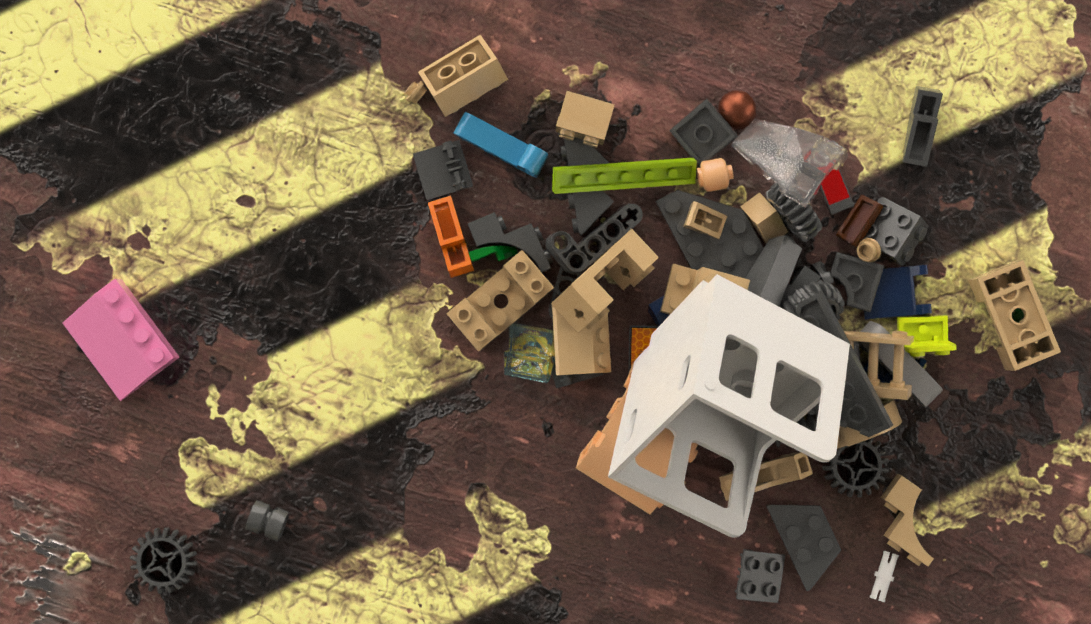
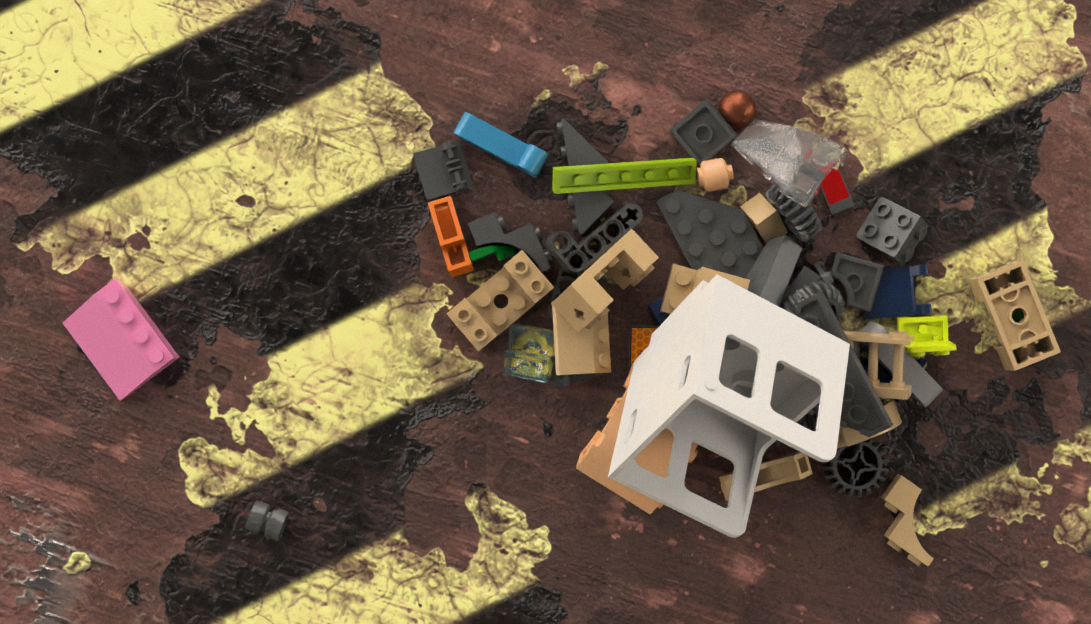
dark grey gear [130,527,197,594] -> none
tan plate [405,81,427,104] -> none
tan slope [418,35,508,117] -> none
tan bracket [556,91,615,148] -> none
tan slope [683,201,727,239] -> none
dark grey hinge [734,549,785,603] -> none
dark grey wing [766,504,841,591] -> none
reddish brown tile [836,194,883,248] -> none
tan plate [857,238,881,262] -> none
white pin [870,551,899,602] -> none
dark grey slope [902,86,943,167] -> none

